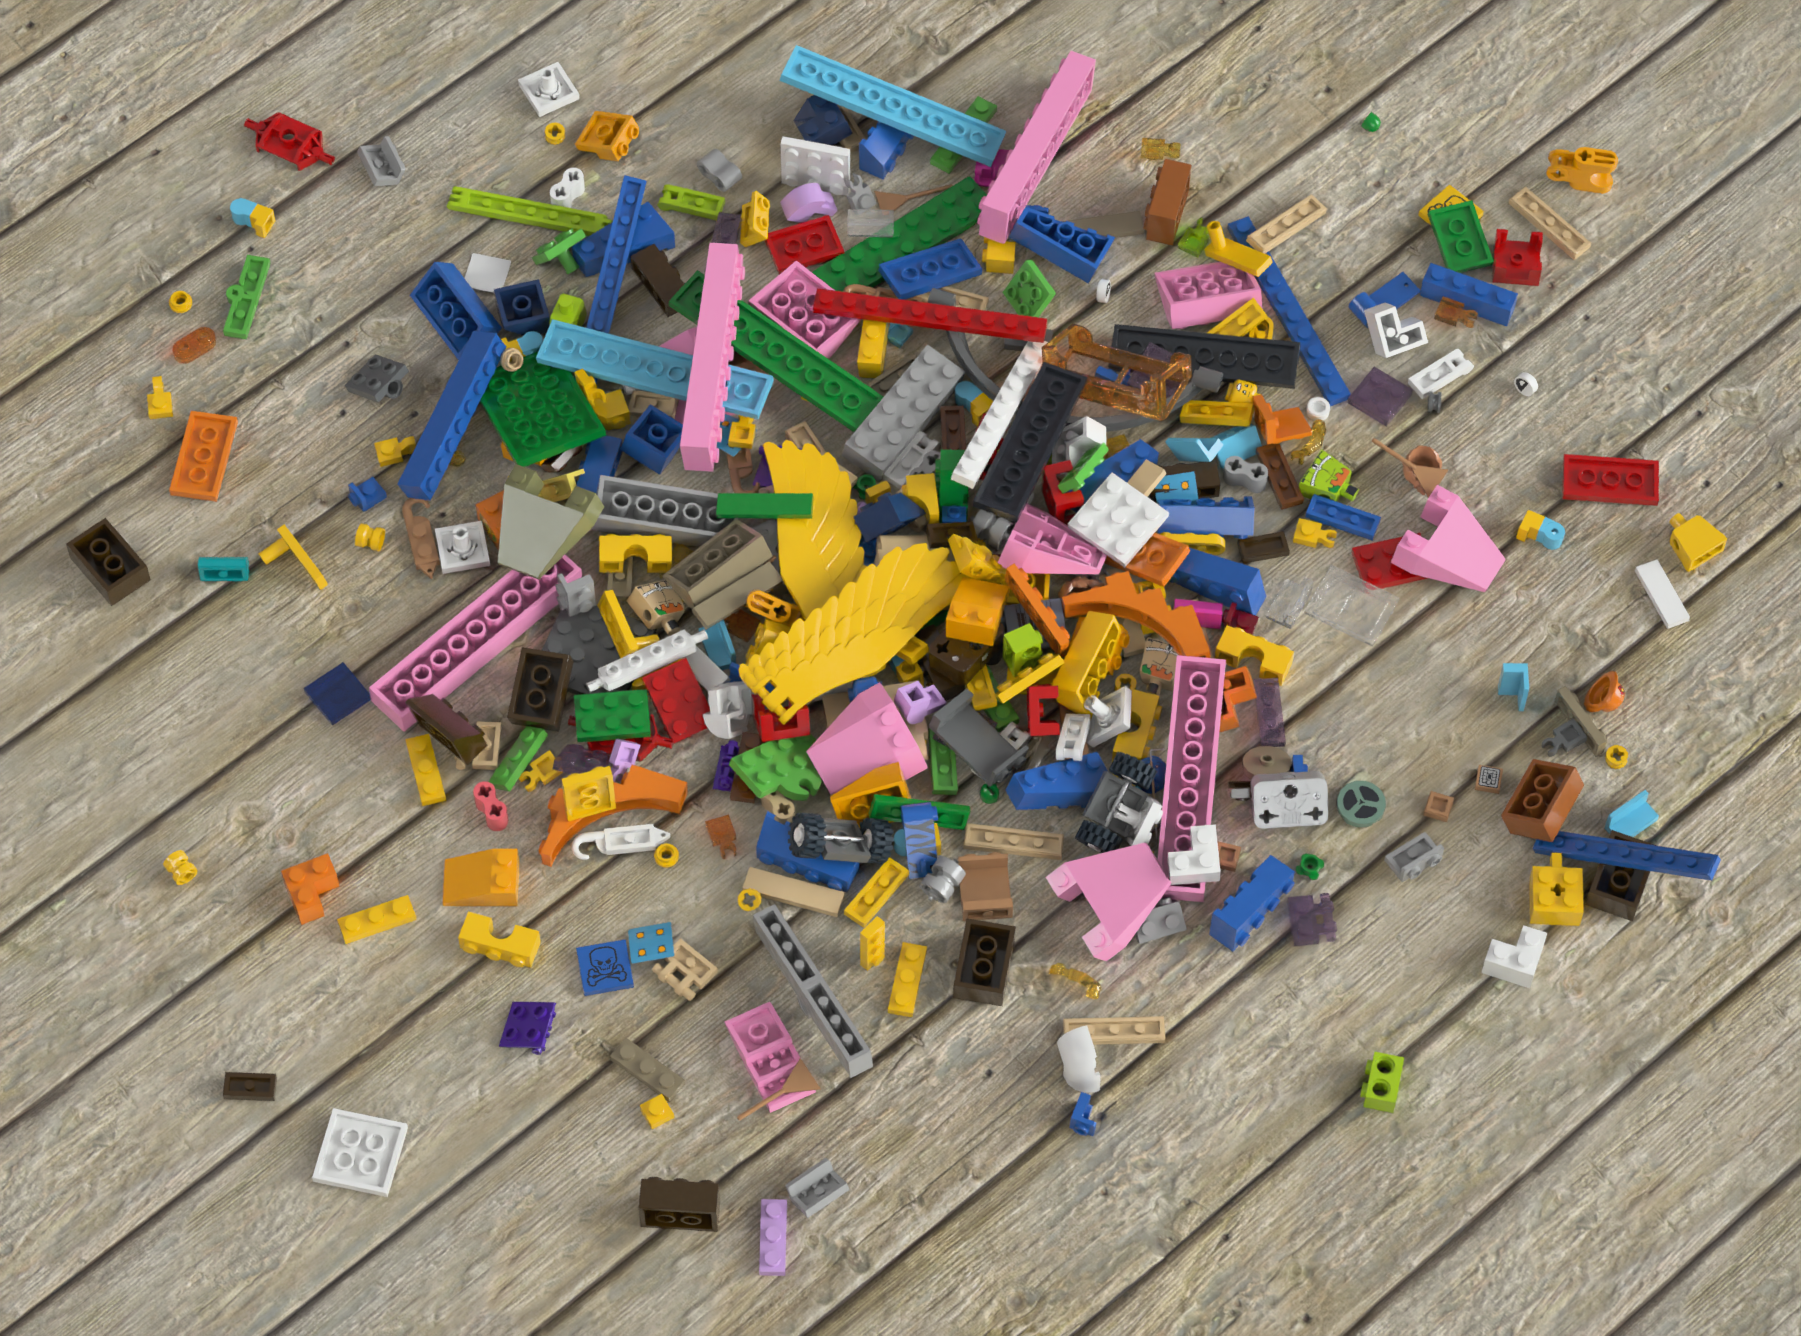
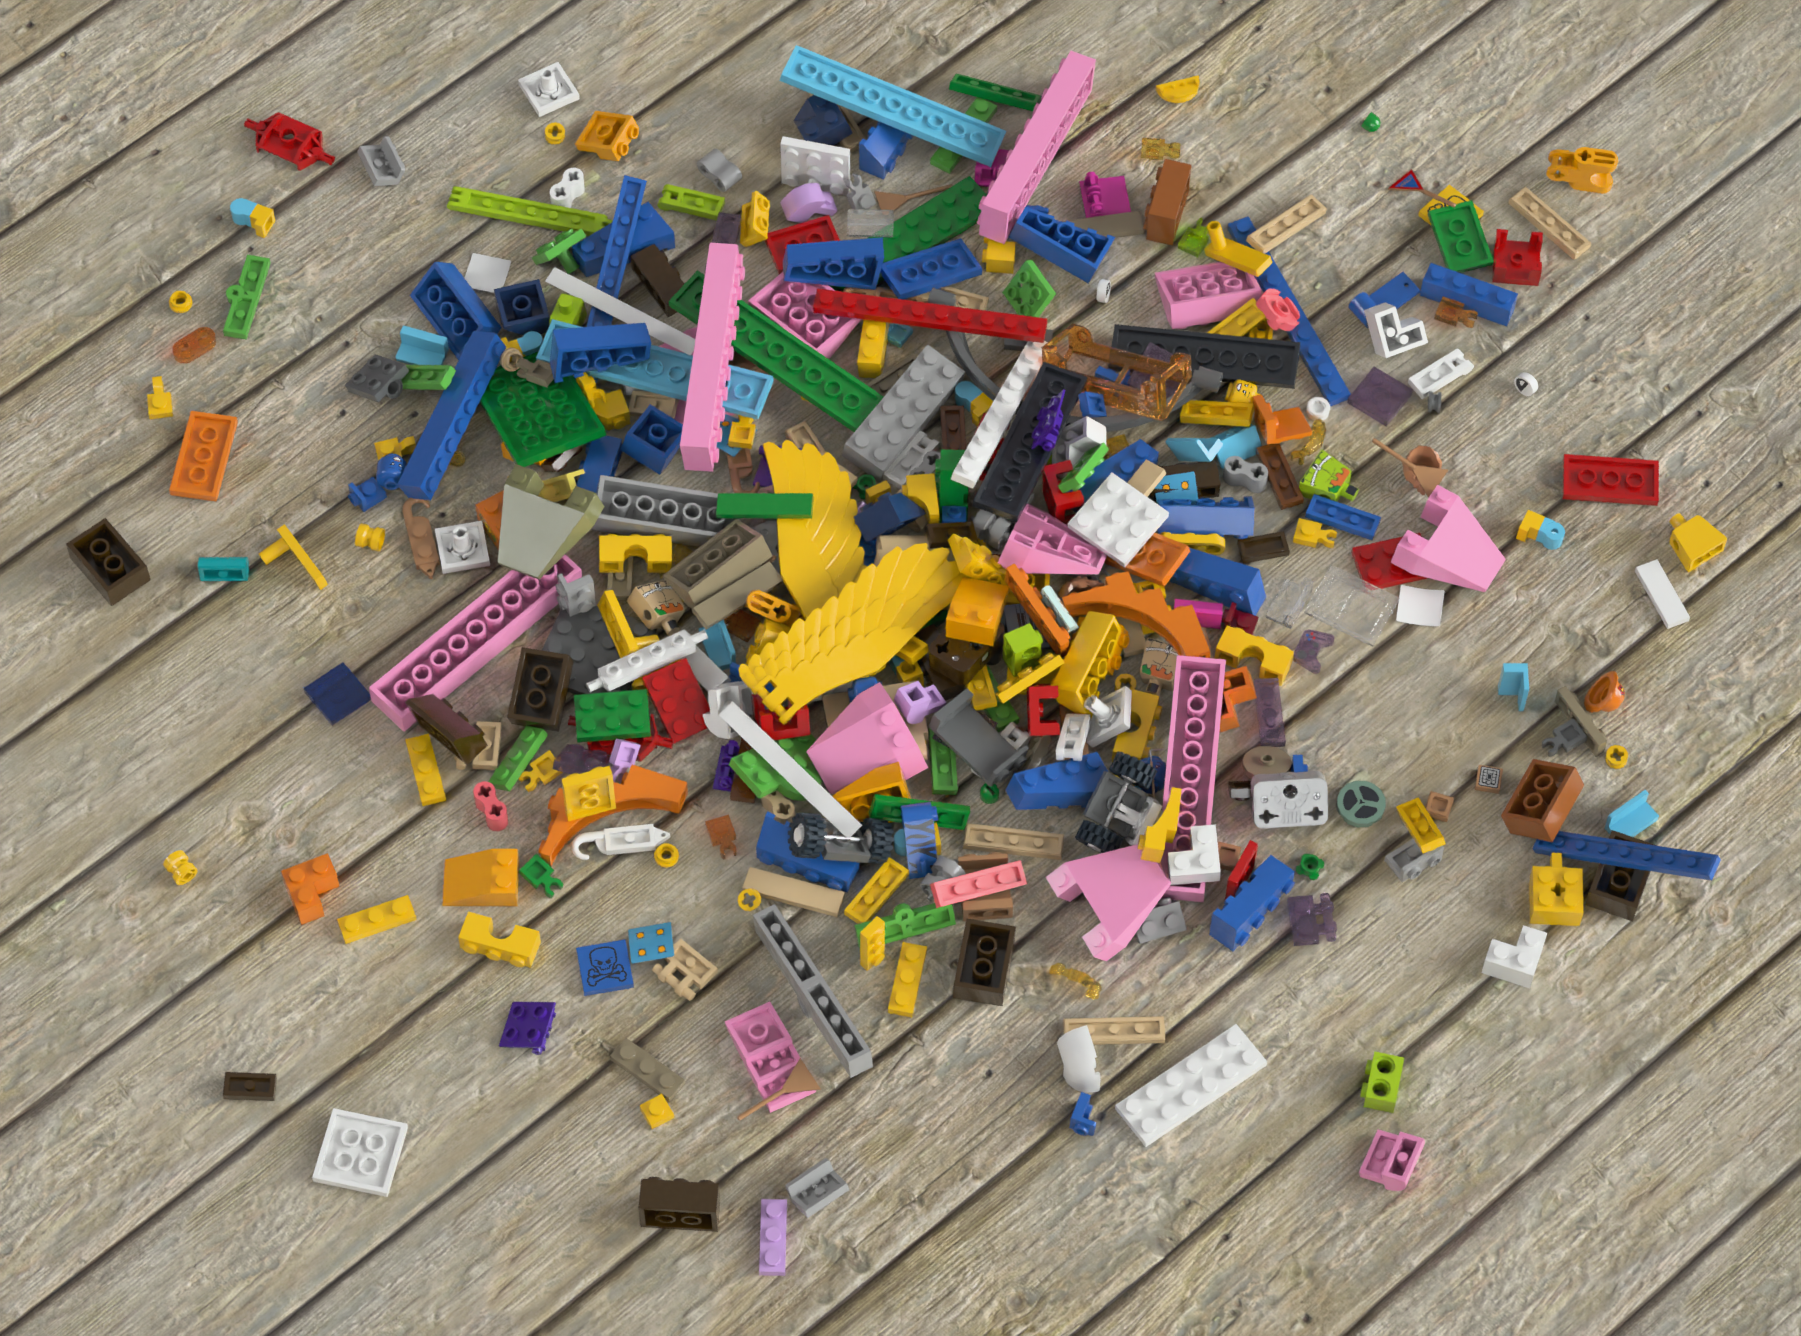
none -> blue head [376,454,407,490]
none -> medium azure panel [396,325,449,365]
none -> bright green plate [401,365,456,390]
none -> dark tan plate [515,358,554,387]
none -> green plate [518,853,564,899]
none -> white sticker [545,267,695,355]
none -> blue wedge [550,323,651,383]
none -> white sticker [719,701,862,839]
none -> blue wedge [783,237,884,290]
none -> bright green hinge [854,903,956,949]
none -> coral plate [930,860,1027,908]
none -> green tile [949,73,1042,111]
none -> dark purple hinge [1031,389,1065,451]
none -> light aqua slope [1040,586,1079,636]
none -> blue bracket [1078,391,1107,418]
none -> dark pink hinge [1079,172,1131,218]
none -> white plate [1115,1024,1267,1147]
none -> yellow slope [1137,787,1182,863]
none -> yellow plate [1155,75,1200,103]
none -> red tile [1225,840,1258,900]
none -> coral plate [1256,289,1300,331]
none -> piece [1293,629,1335,674]
none -> bright pink brick [1359,1129,1425,1191]
none -> piece [1388,169,1456,207]
none -> white sticker [1396,585,1445,626]
none -> yellow plate [1396,797,1446,853]

